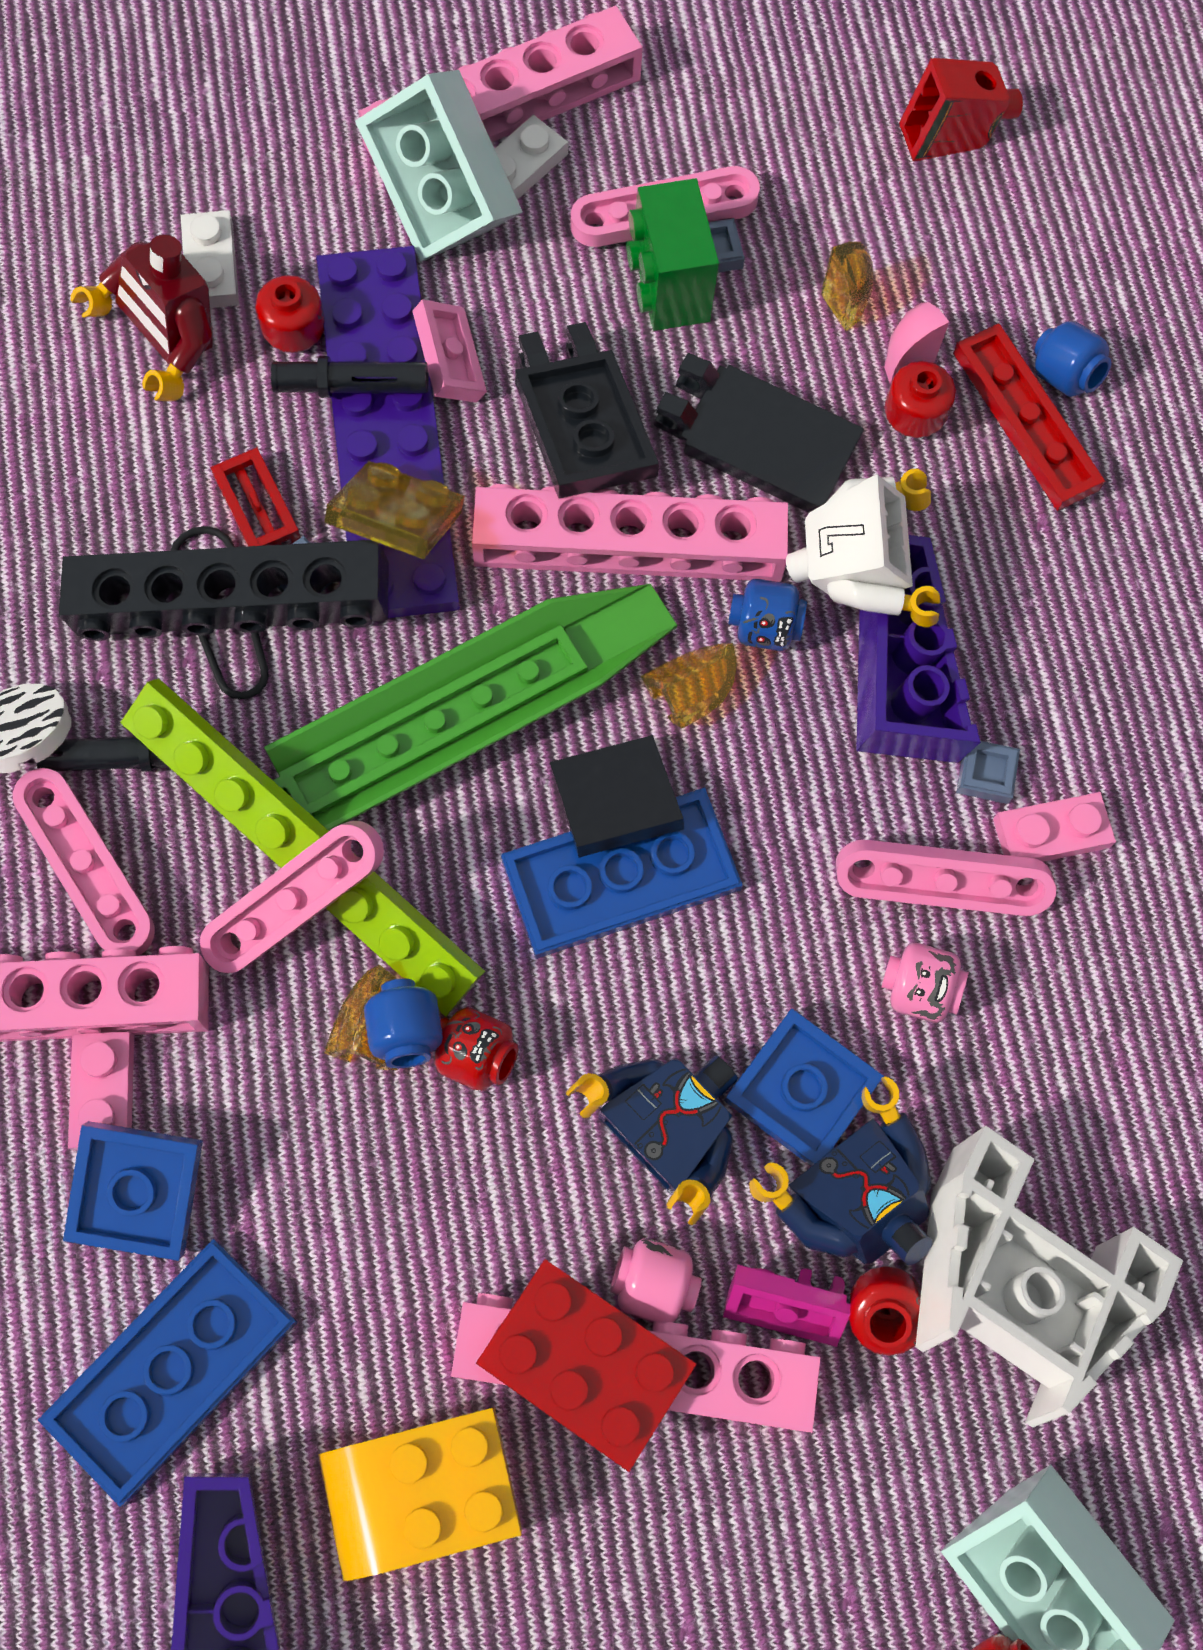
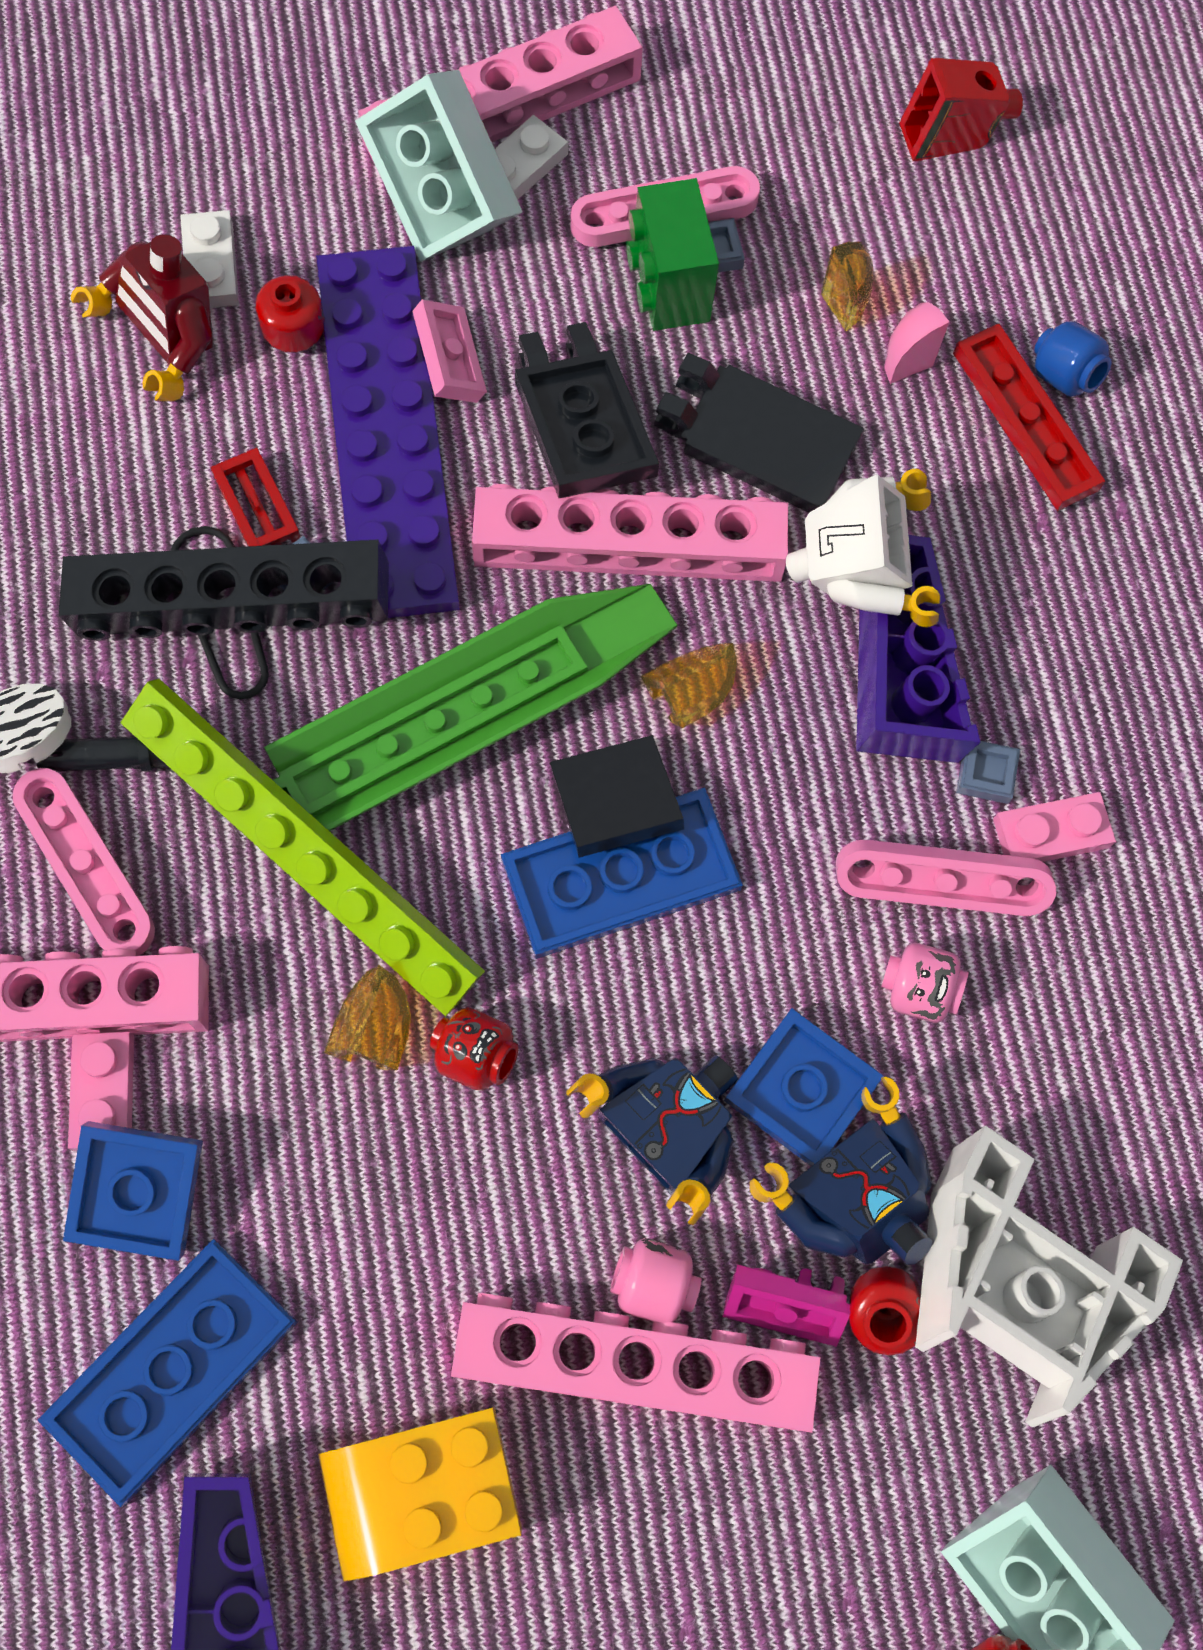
bright pink plate [200,821,384,973] -> none
black pin [271,356,429,398] -> none
clear yellow plate [324,461,465,559] -> none
blue head [364,979,443,1069] -> none
red plate [476,1259,697,1472] -> none
blue head [728,579,807,651] -> none
red head [884,361,956,438] -> none

